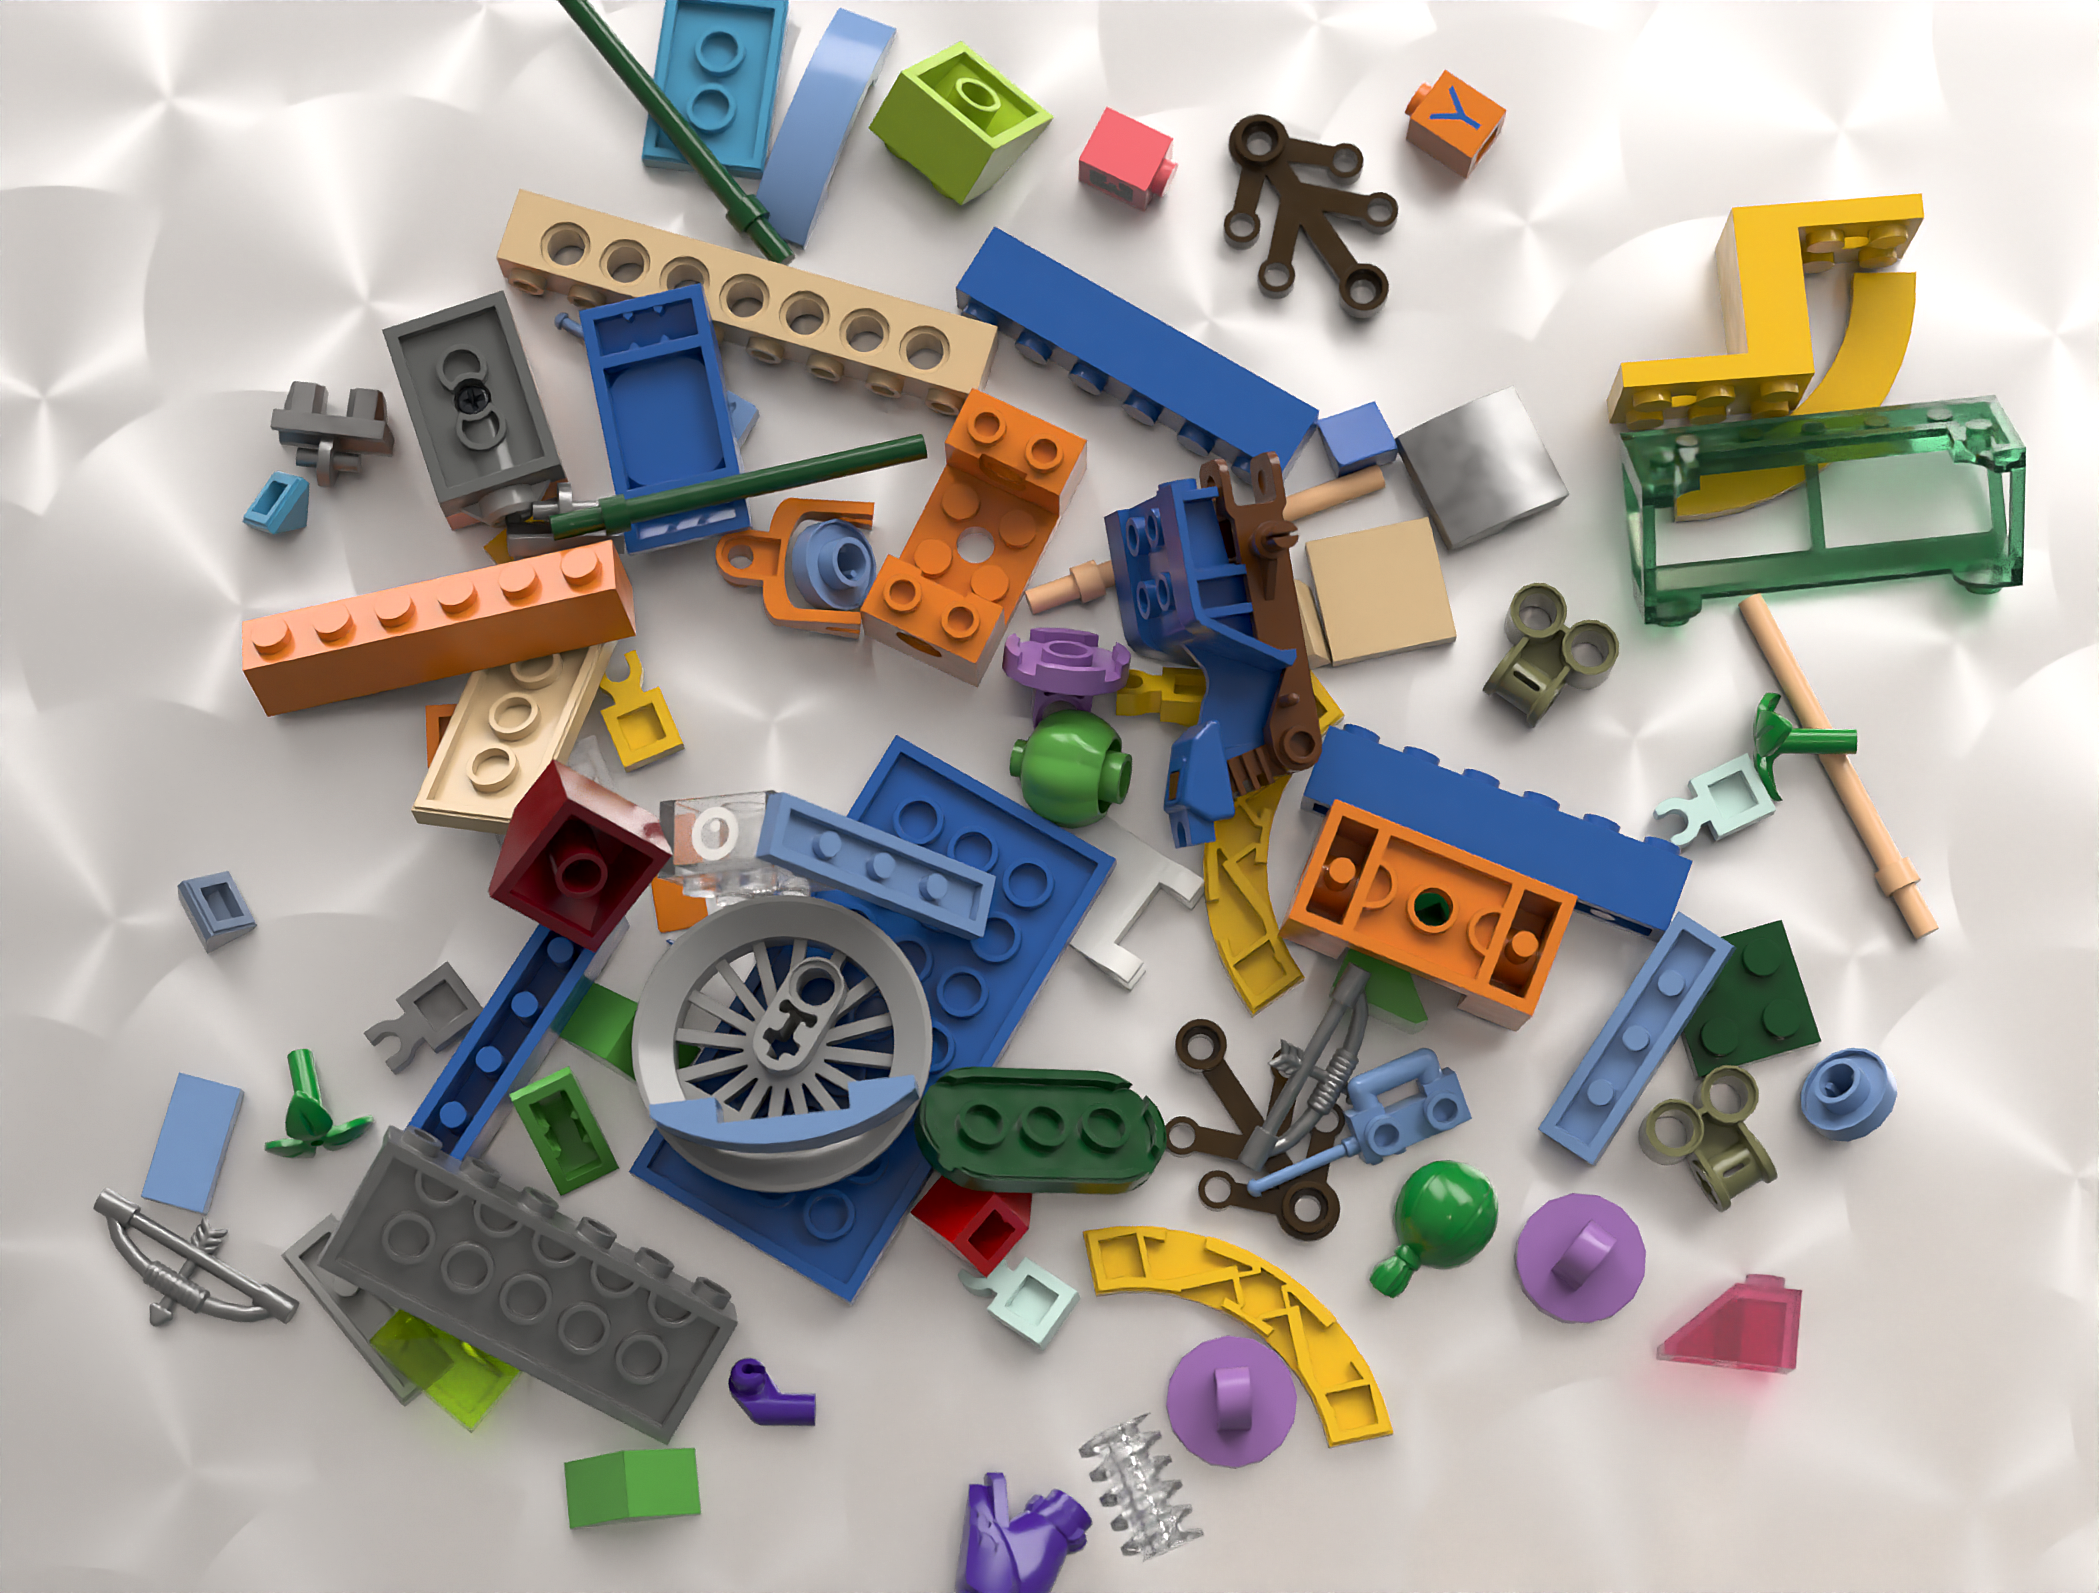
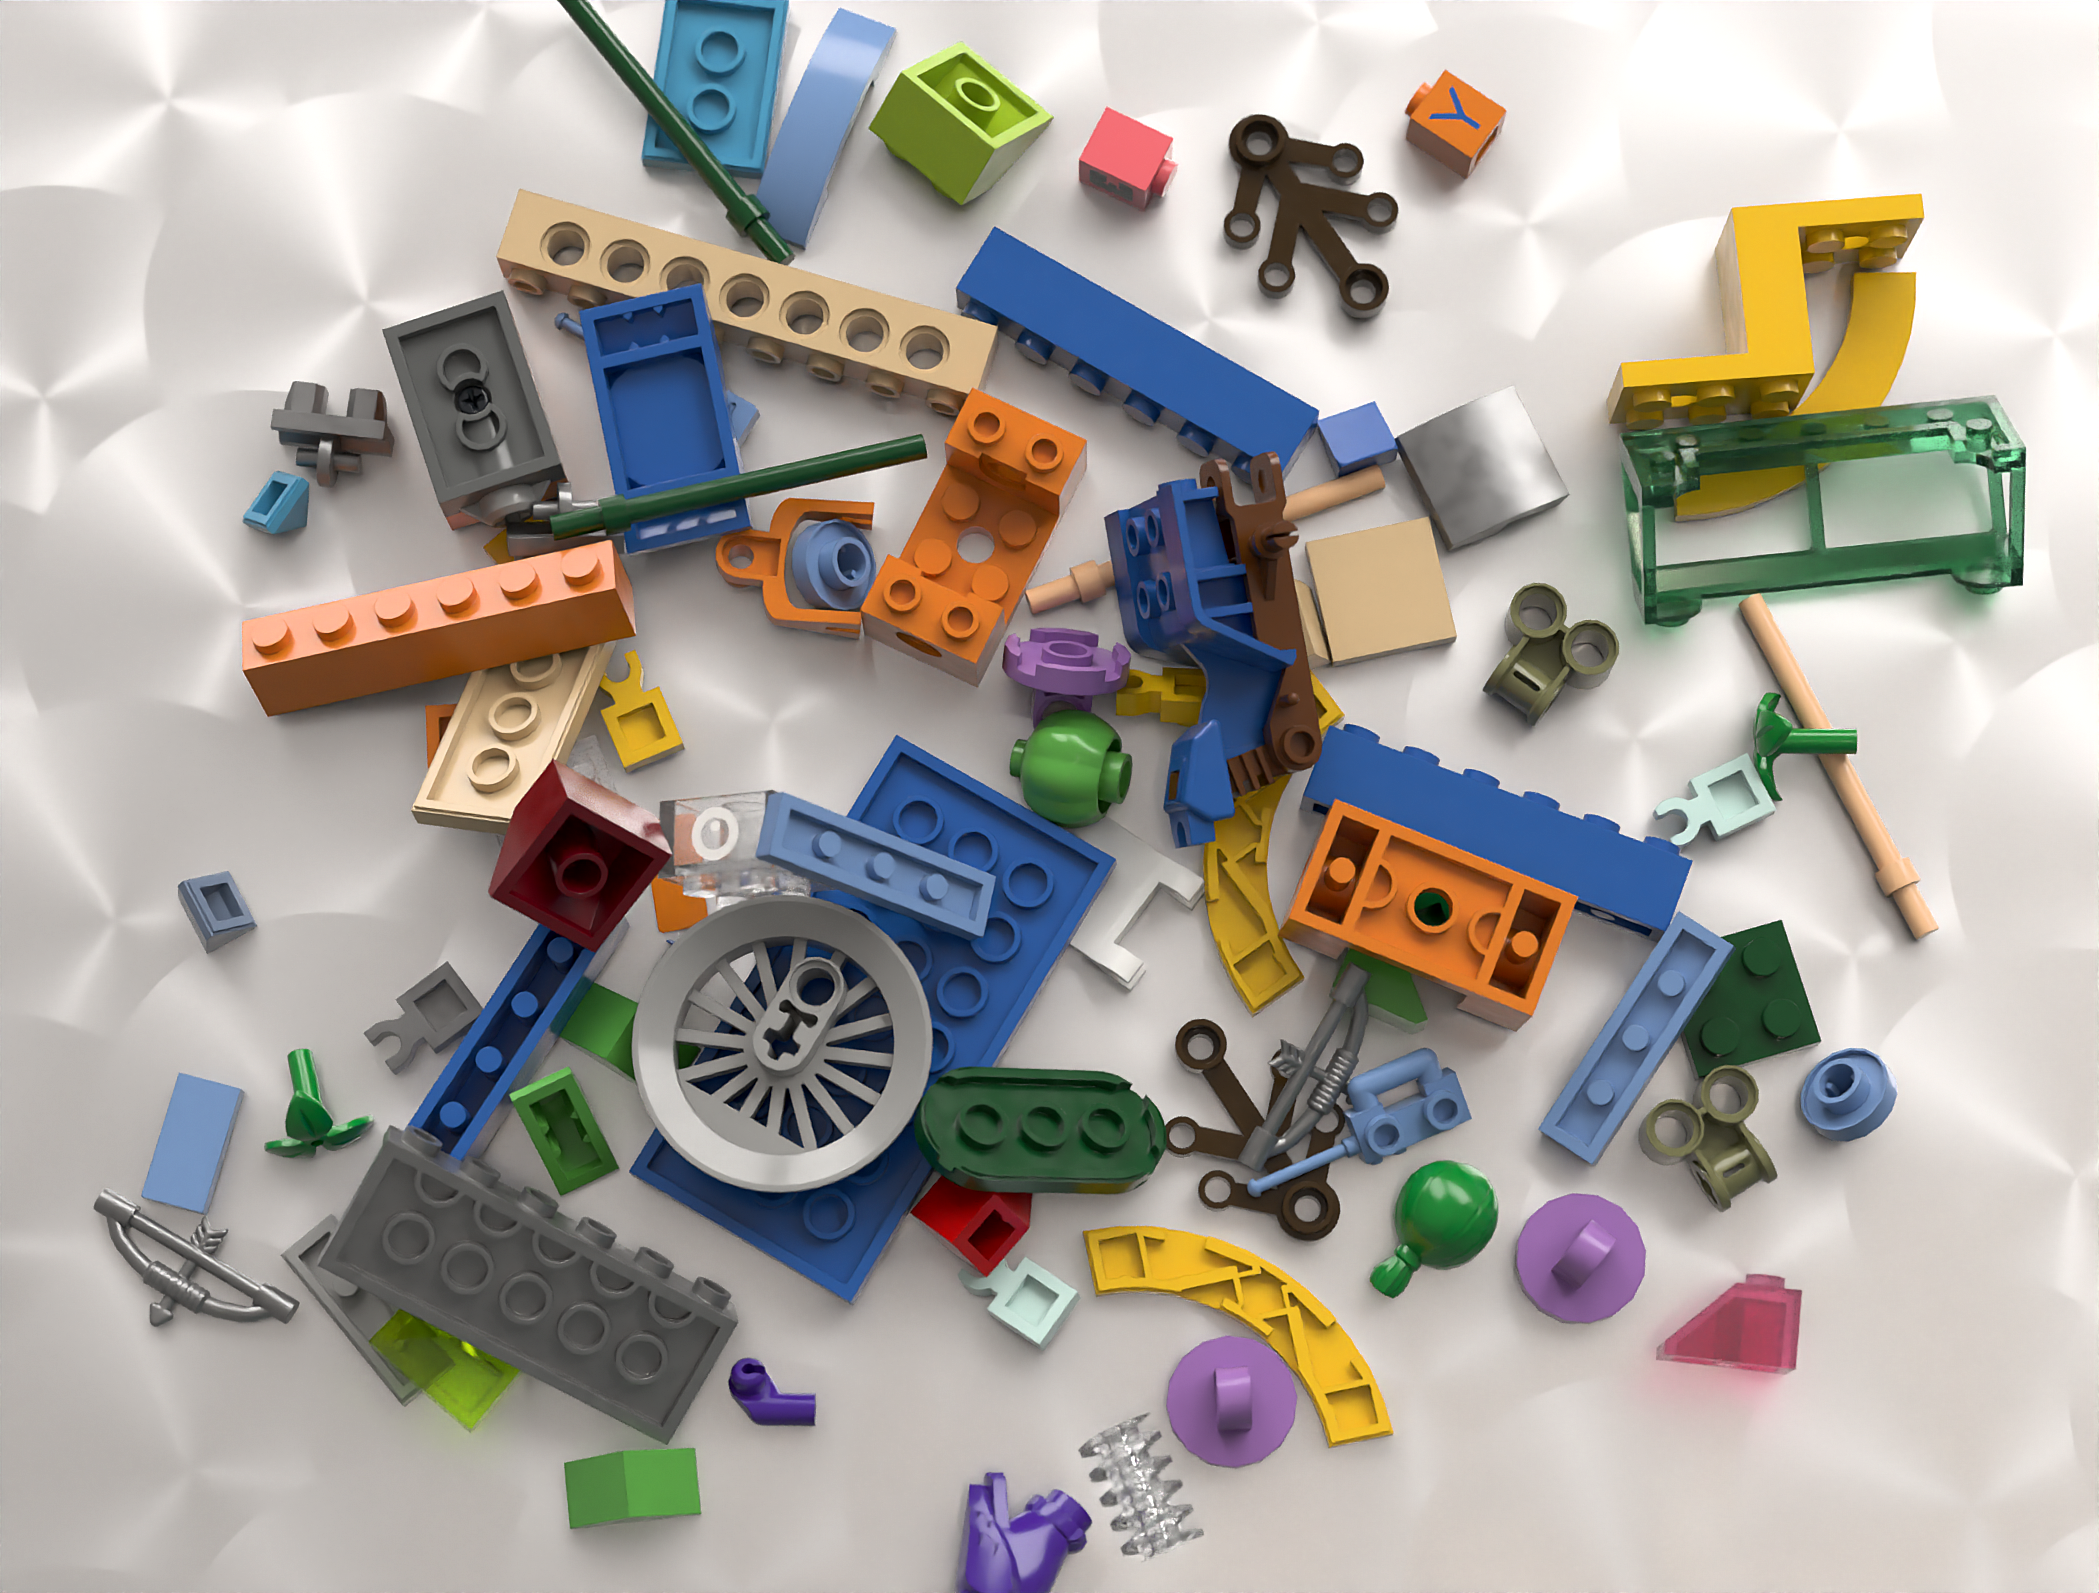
medium blue slope [649,1075,920,1154] -> none

